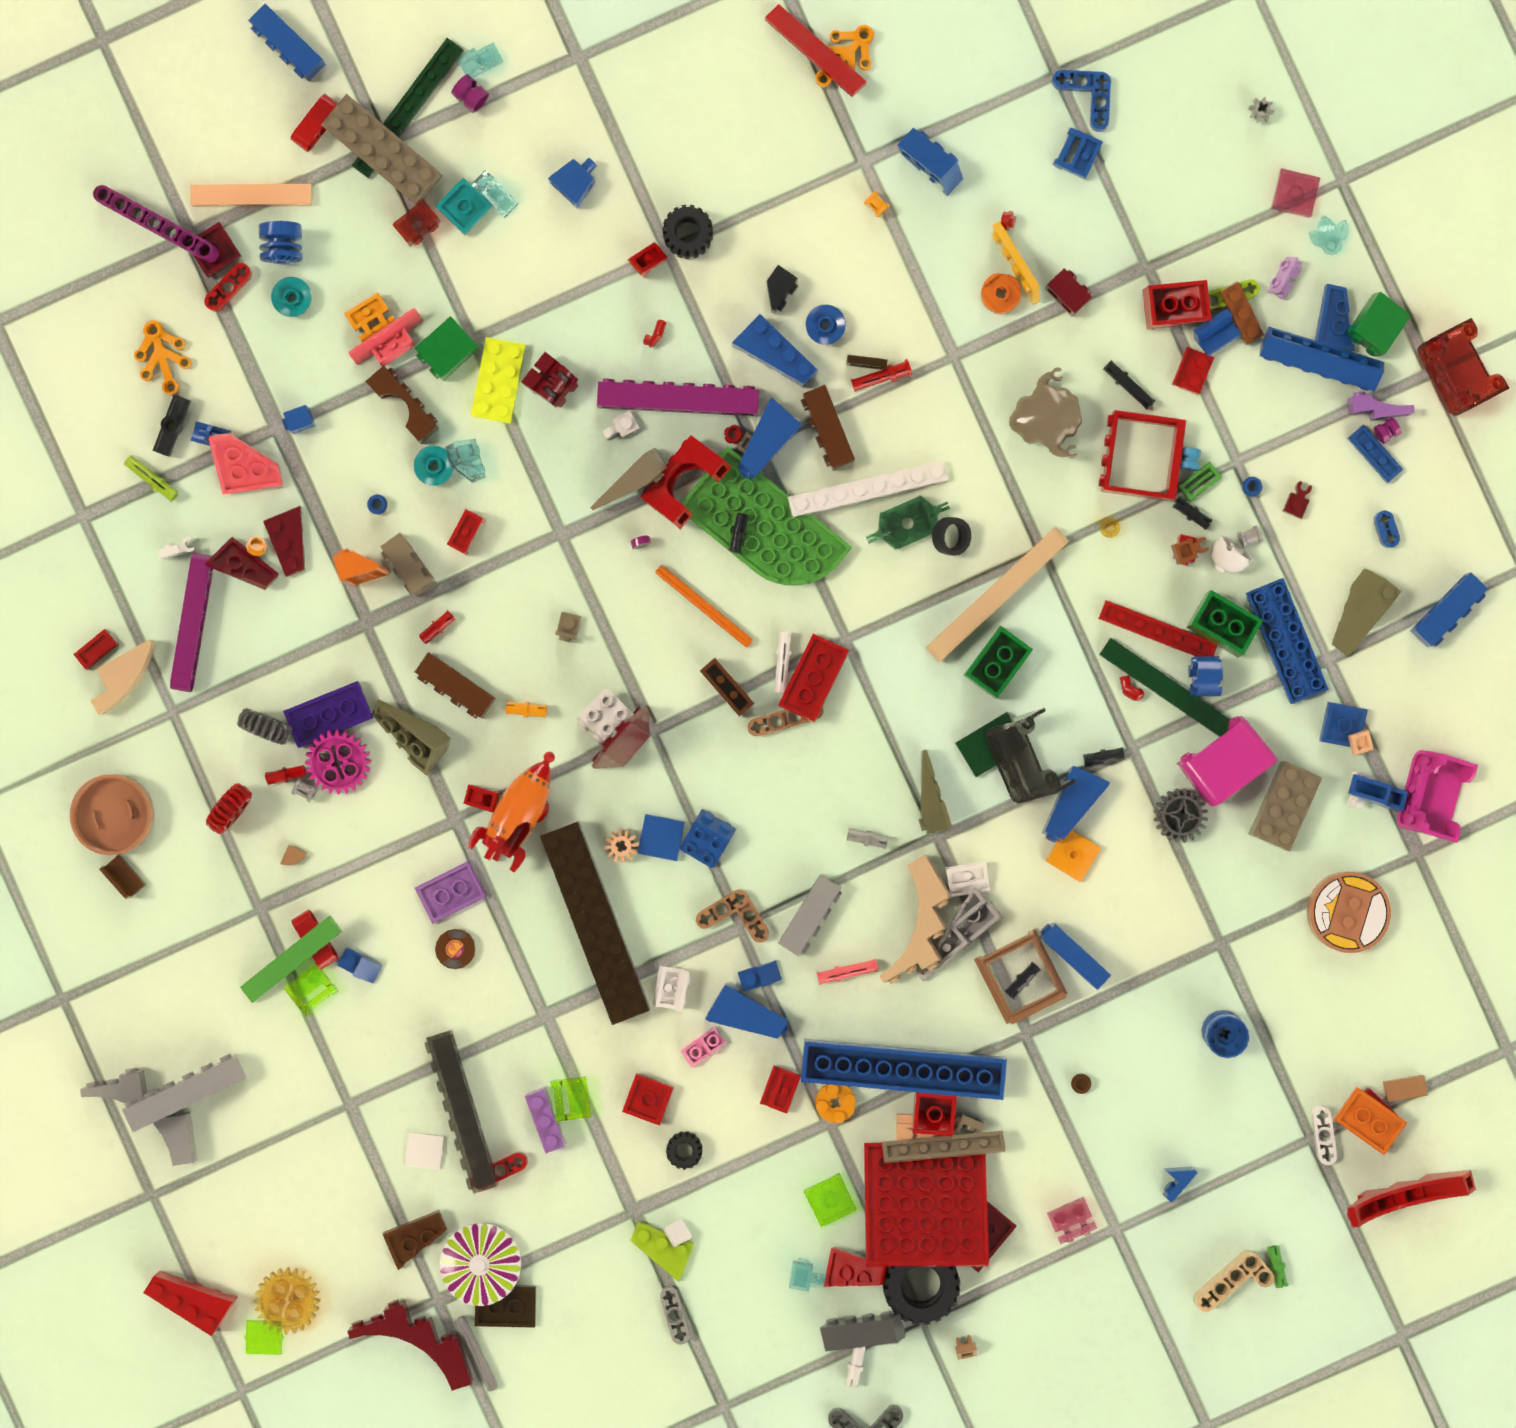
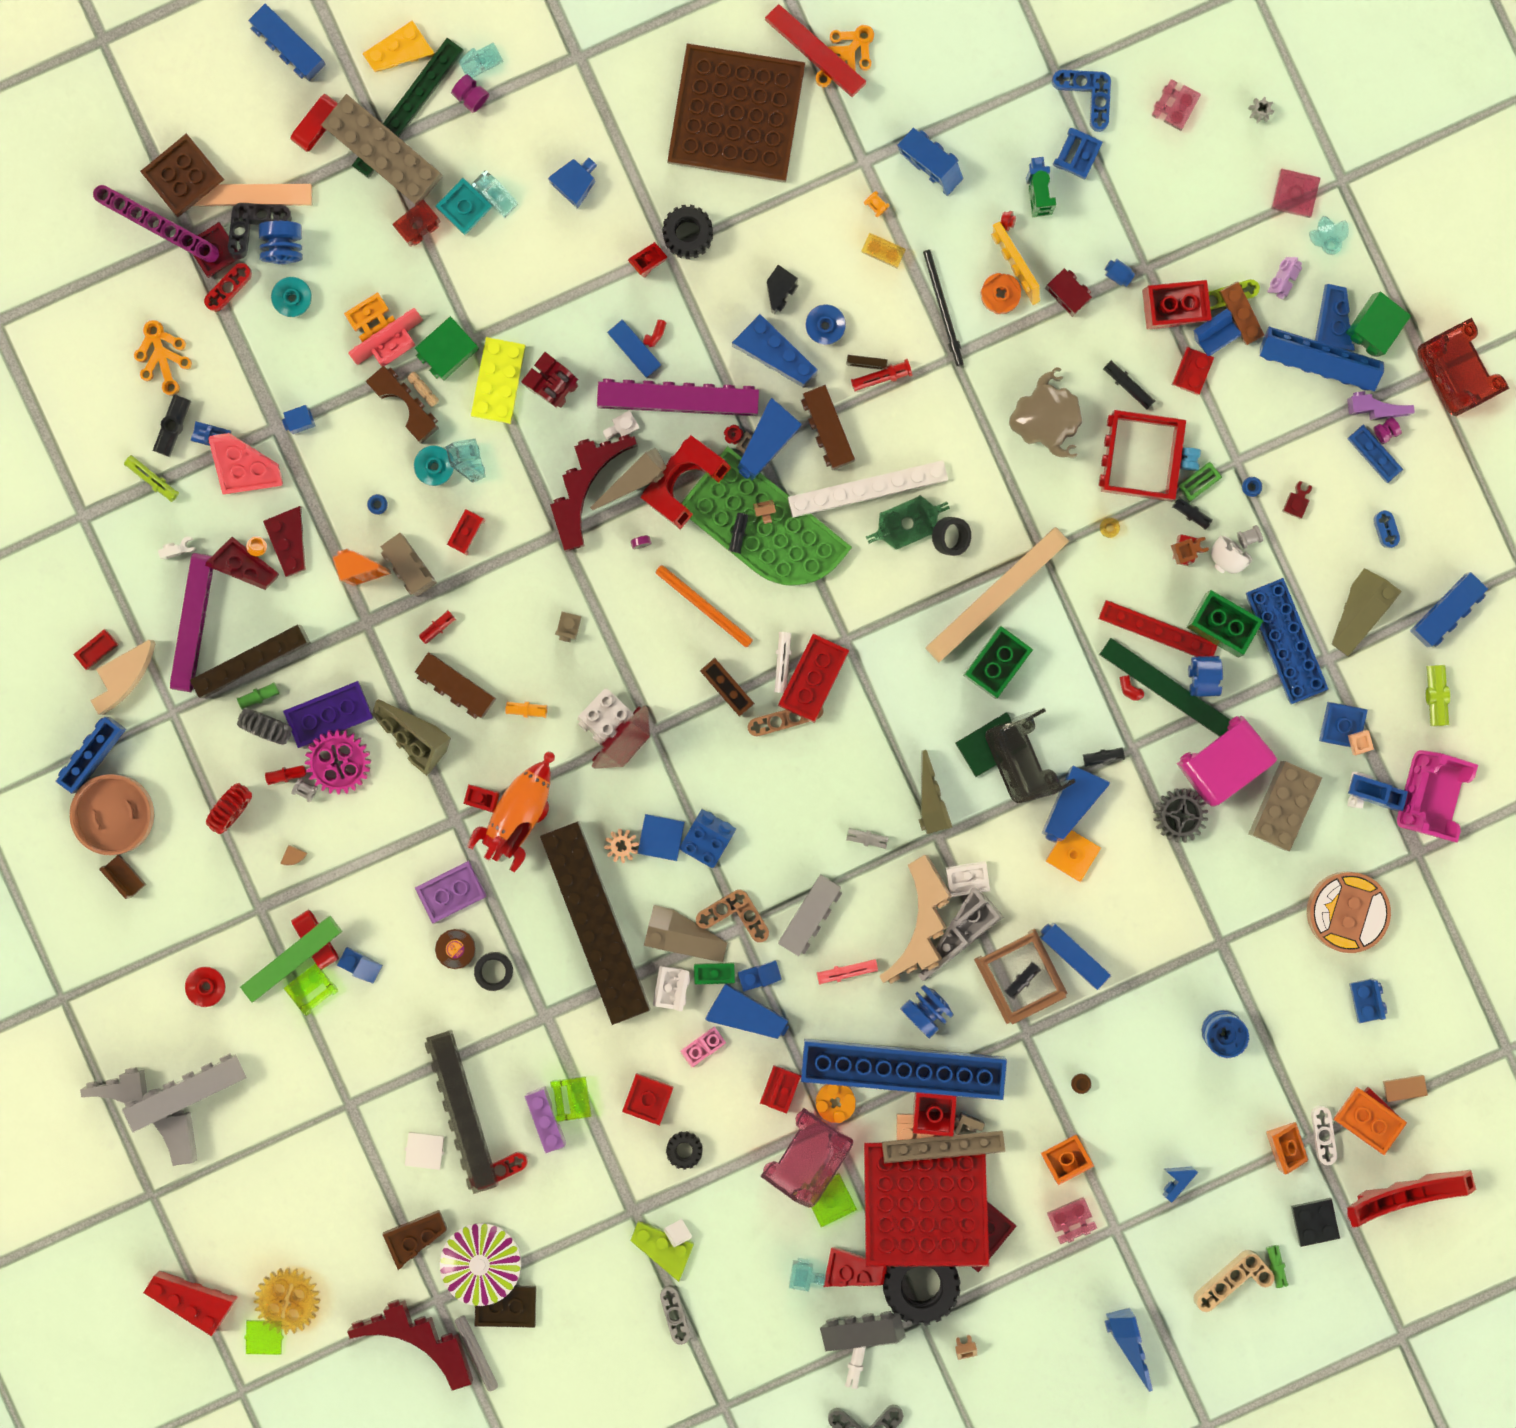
none -> blue brick [55,717,126,794]
none -> reddish brown plate [140,133,225,217]
none -> red dish [185,967,226,1007]
none -> dark brown arch [190,624,311,698]
none -> black beam [228,203,292,260]
none -> bright green pin [237,682,279,710]
none -> yellow wing [362,21,435,72]
none -> tan axle [407,372,439,407]
none -> black tyre [474,952,513,991]
none -> dark red arch [550,435,637,552]
none -> blue tile [607,319,662,379]
none -> dark tan wedge [644,905,727,963]
none -> reddish brown plate [667,43,805,183]
none -> green plate [694,962,735,985]
none -> medium nougat tile [753,500,776,524]
none -> clear pink windscreen [760,1108,853,1208]
none -> clear yellow plate [861,233,906,269]
none -> blue wheel [900,984,954,1039]
none -> black bar [923,250,964,367]
none -> green hips [1026,157,1057,217]
none -> orange slope [1041,1135,1094,1185]
none -> blue brick [1104,258,1135,287]
none -> blue wedge [1104,1308,1153,1392]
none -> clear pink plate [1151,79,1201,131]
none -> orange slope [1266,1122,1308,1174]
none -> black plate [1291,1198,1340,1247]
none -> blue bracket [1349,978,1387,1023]
none -> lime piece [1425,665,1450,726]

